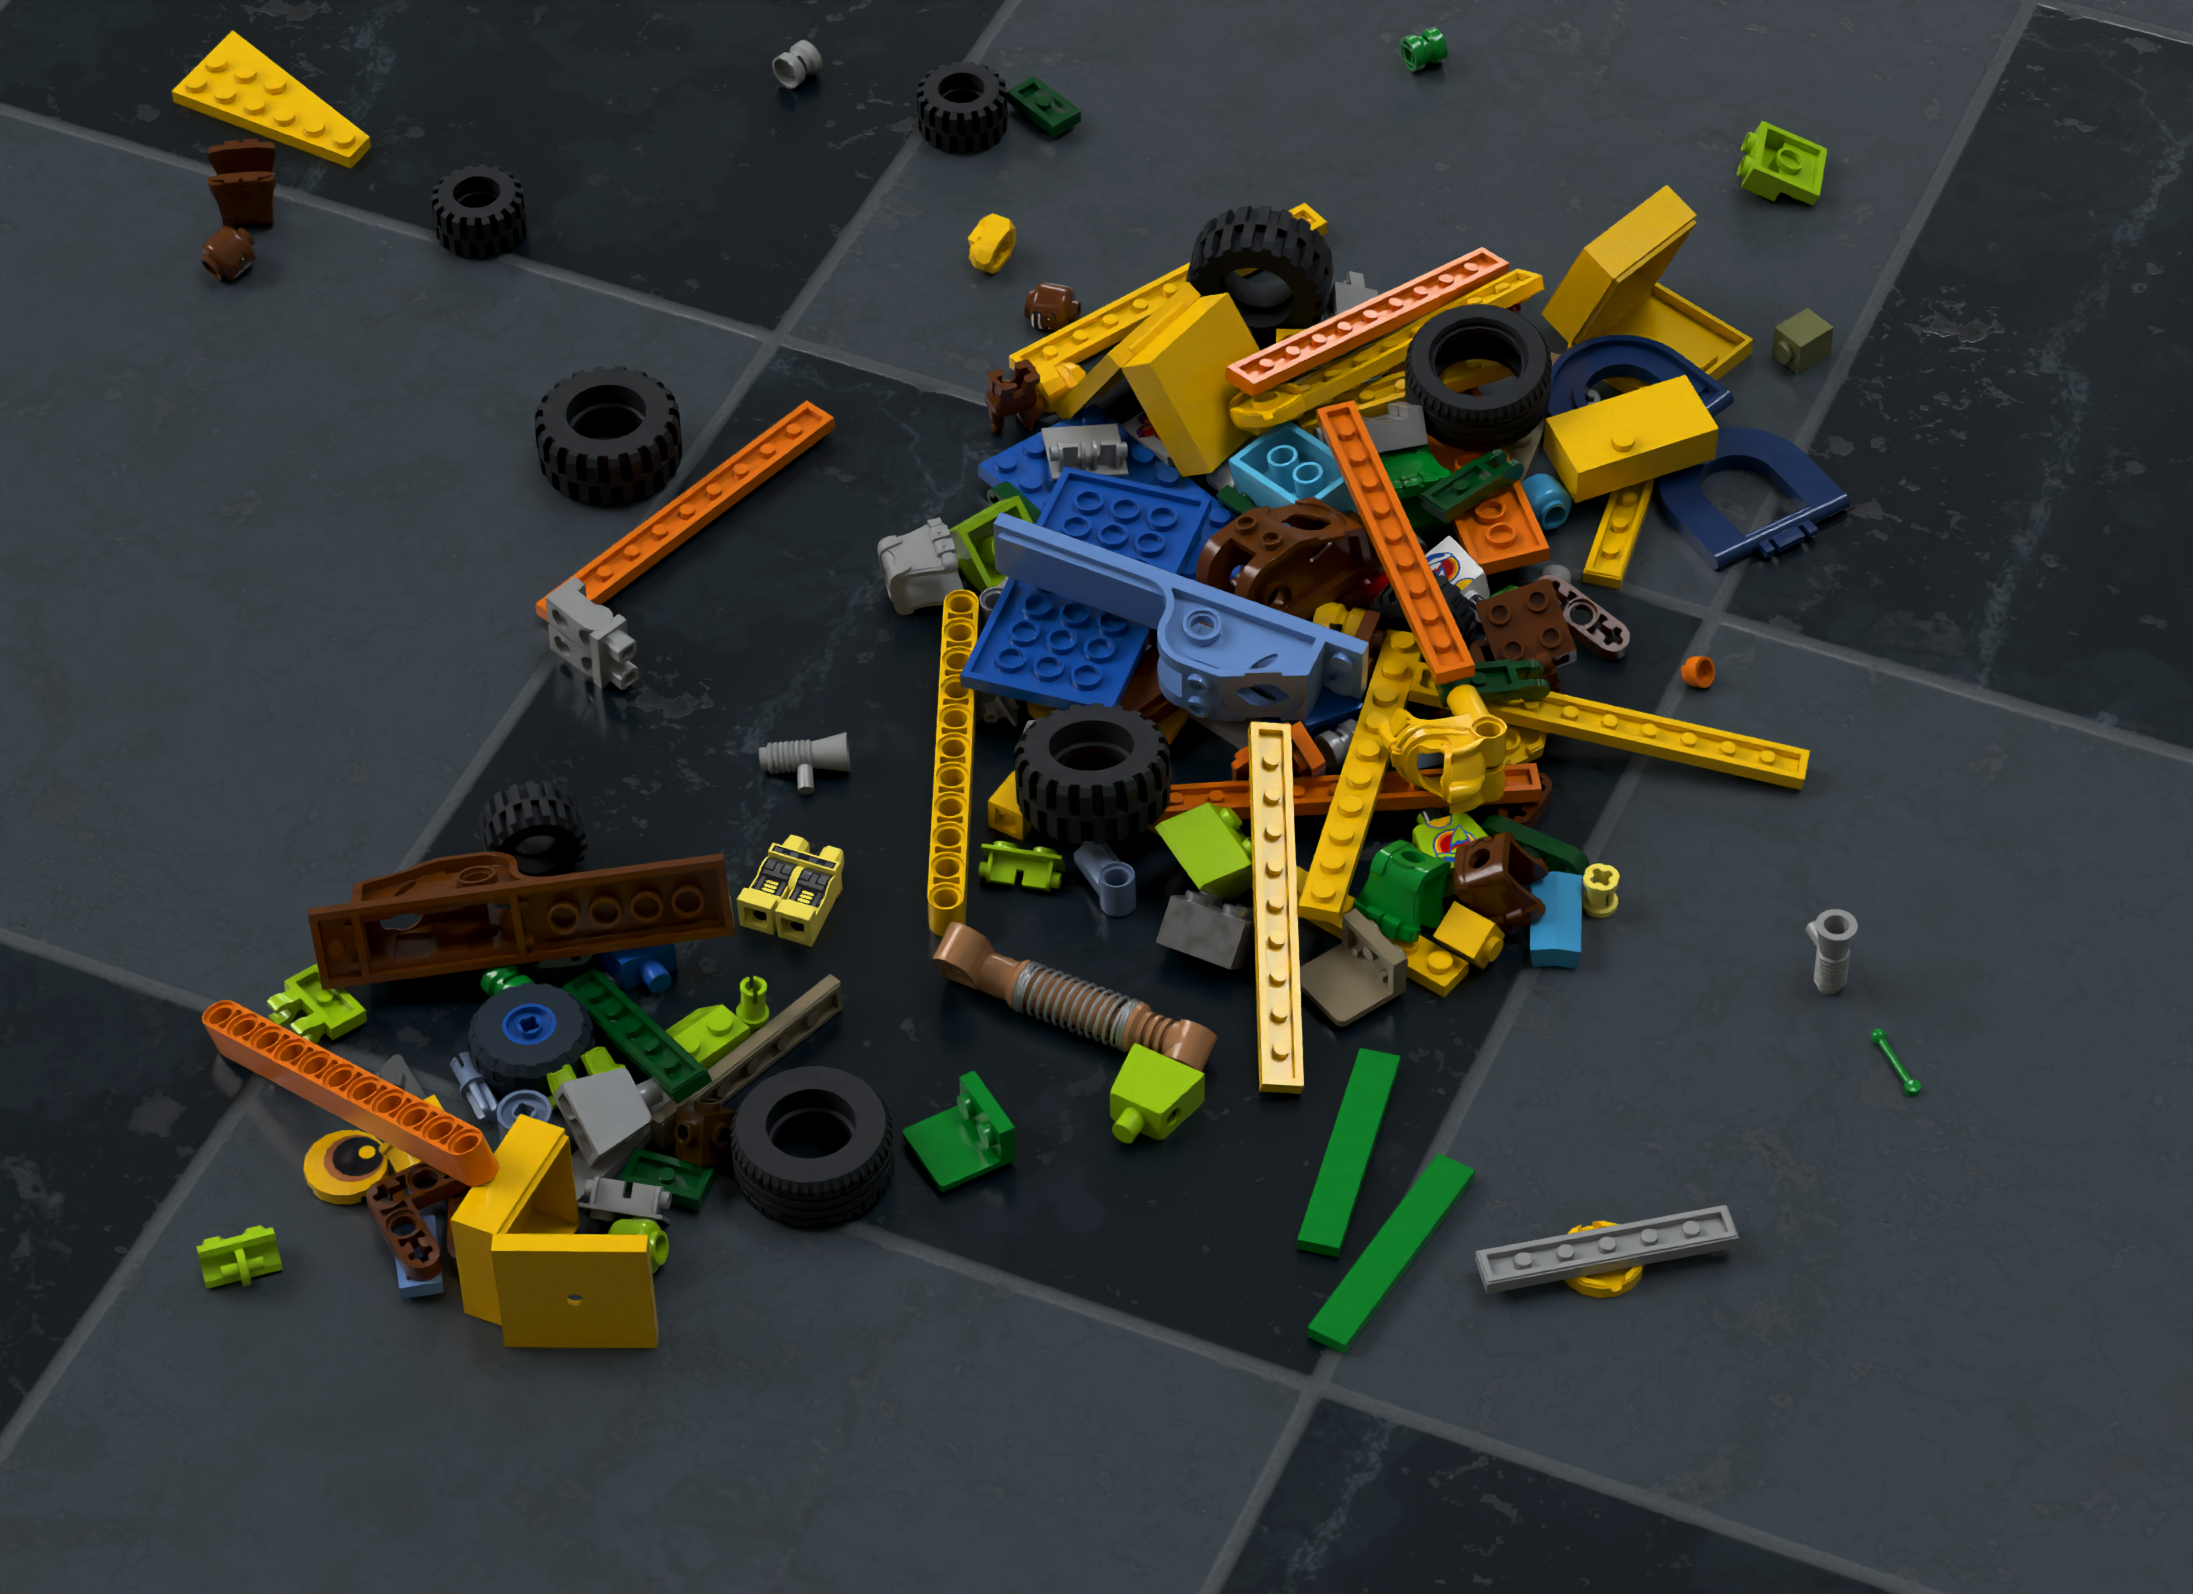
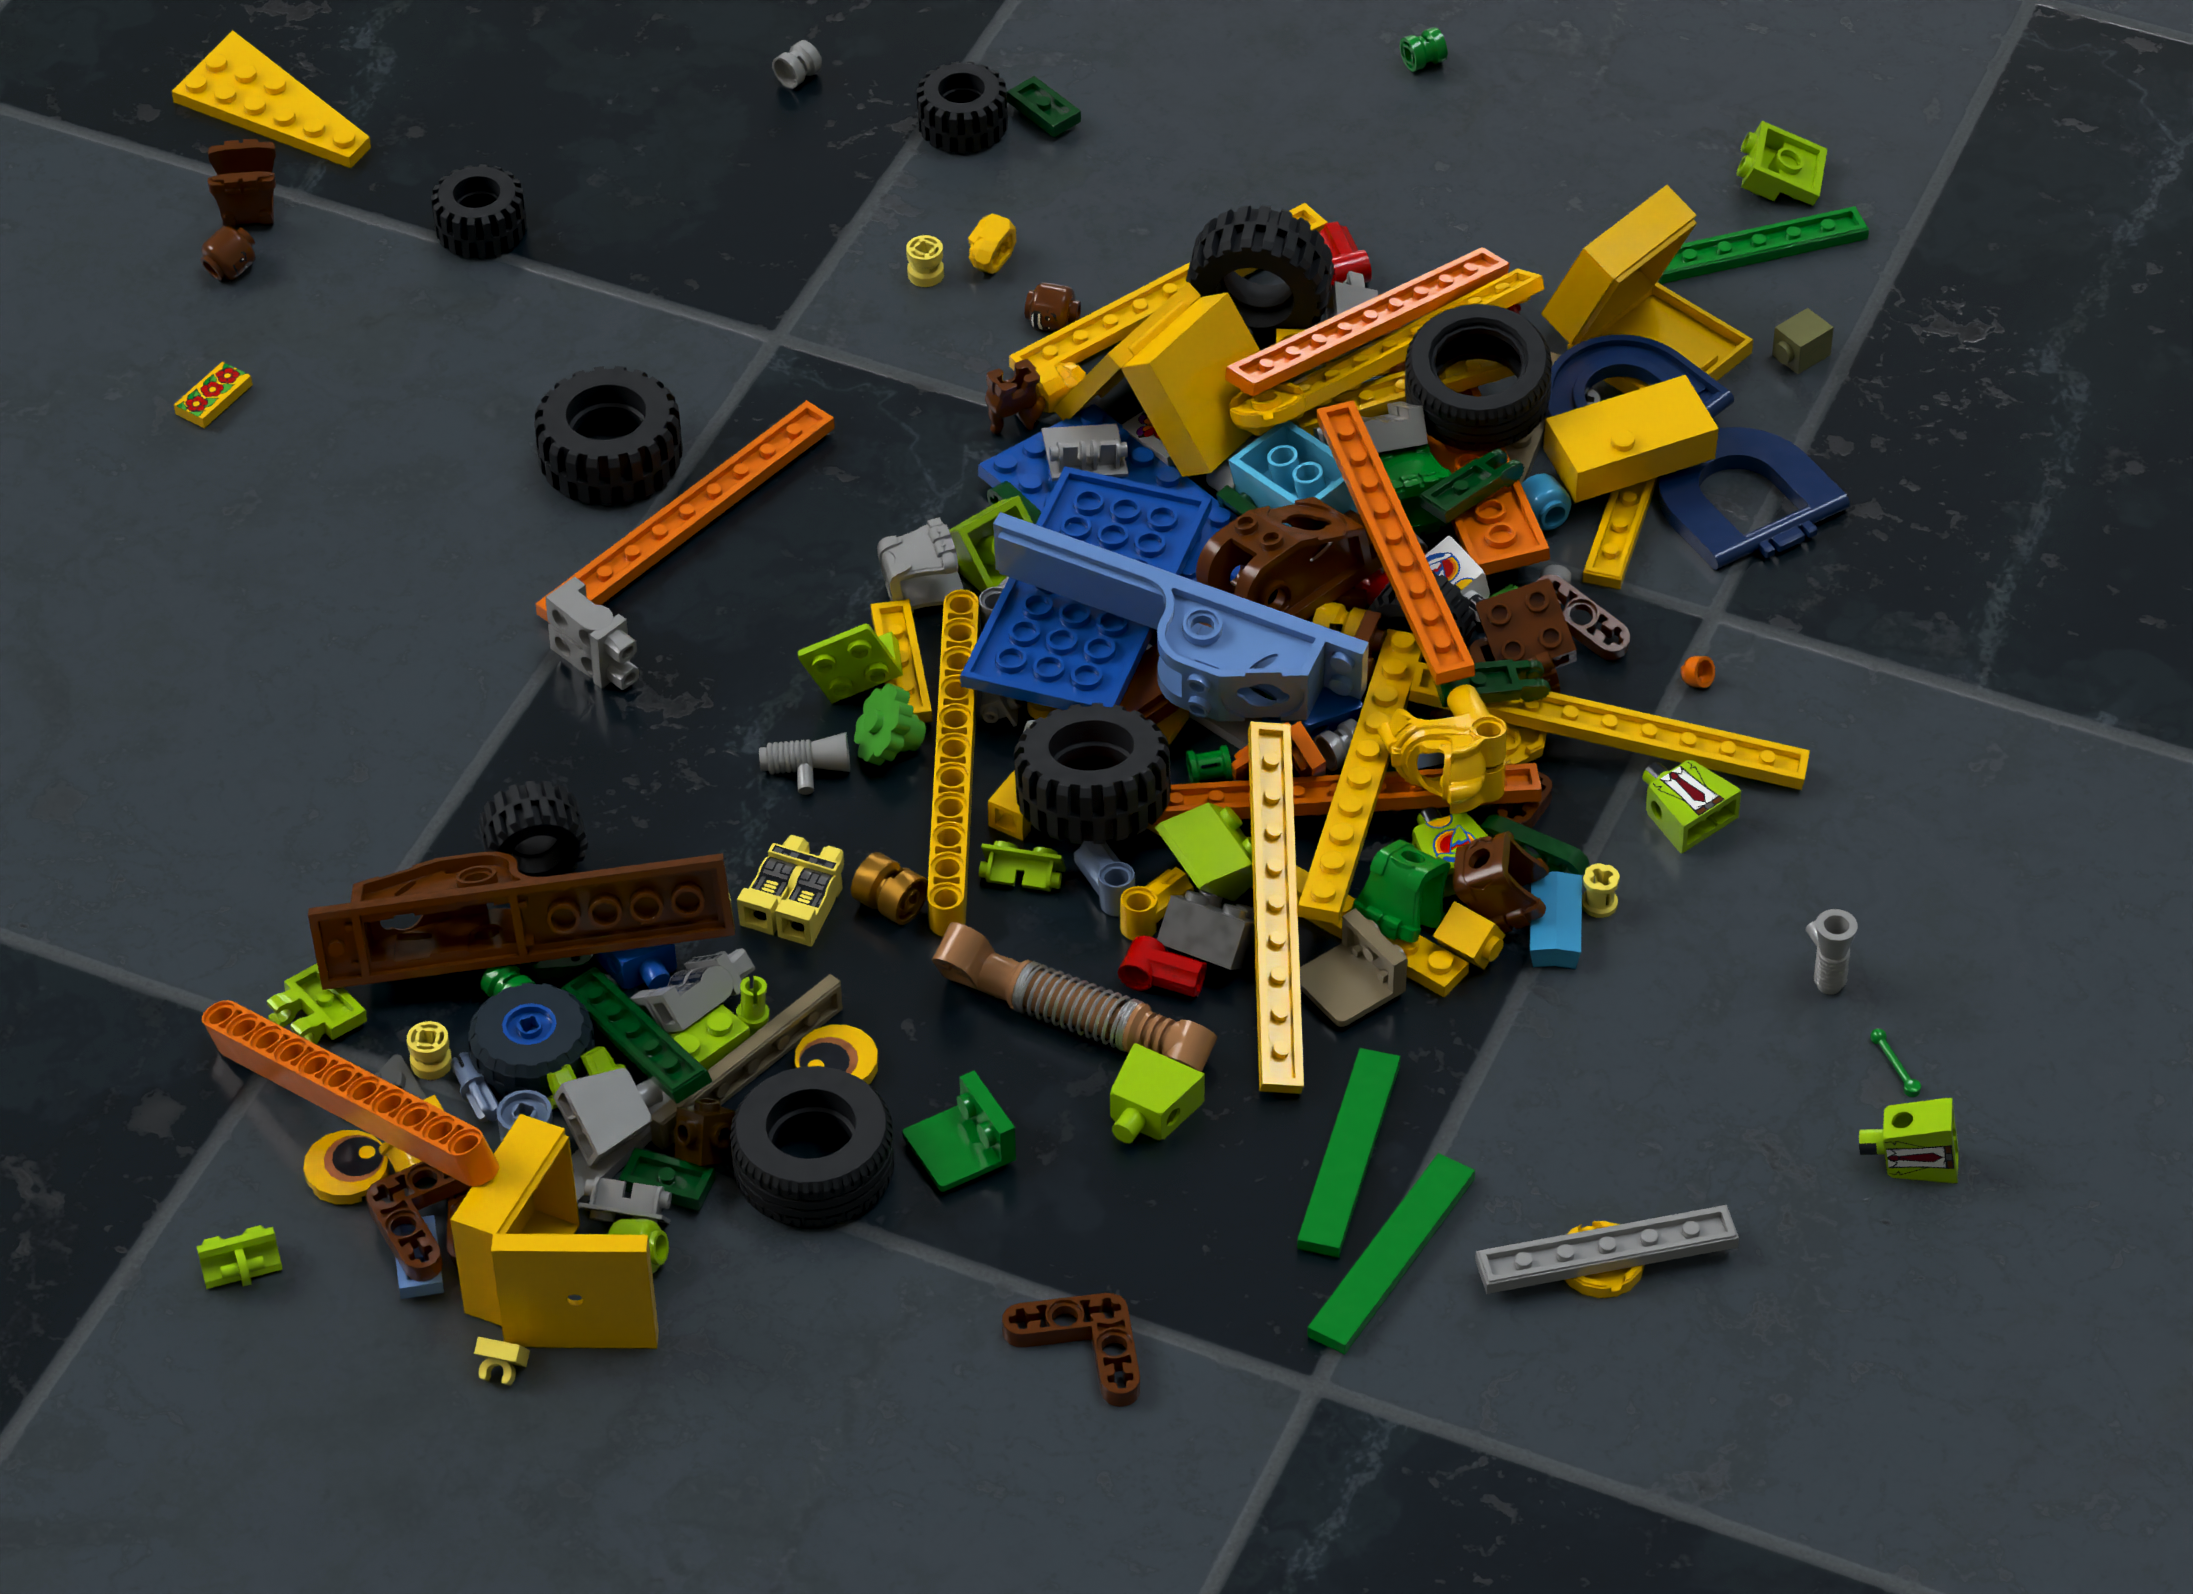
none -> tile [174,362,253,428]
none -> light yellow wheel [407,1021,452,1080]
none -> light yellow tile [474,1337,530,1386]
none -> light grey hips [630,948,755,1033]
none -> tile [795,1025,878,1084]
none -> lime bracket [797,624,903,703]
none -> pearl gold wheel [851,852,928,925]
none -> bright green plant [854,683,926,766]
none -> yellow plate [871,599,932,723]
none -> light yellow wheel [906,235,944,287]
none -> reddish brown beam [1002,1293,1140,1407]
none -> red piece [1118,935,1207,997]
none -> yellow piece [1120,867,1194,940]
none -> green bush [1186,745,1232,783]
none -> red piece [1319,221,1372,286]
none -> lime torso [1642,760,1741,854]
none -> green tile [1659,206,1869,284]
none -> lime torso [1859,1098,1959,1183]

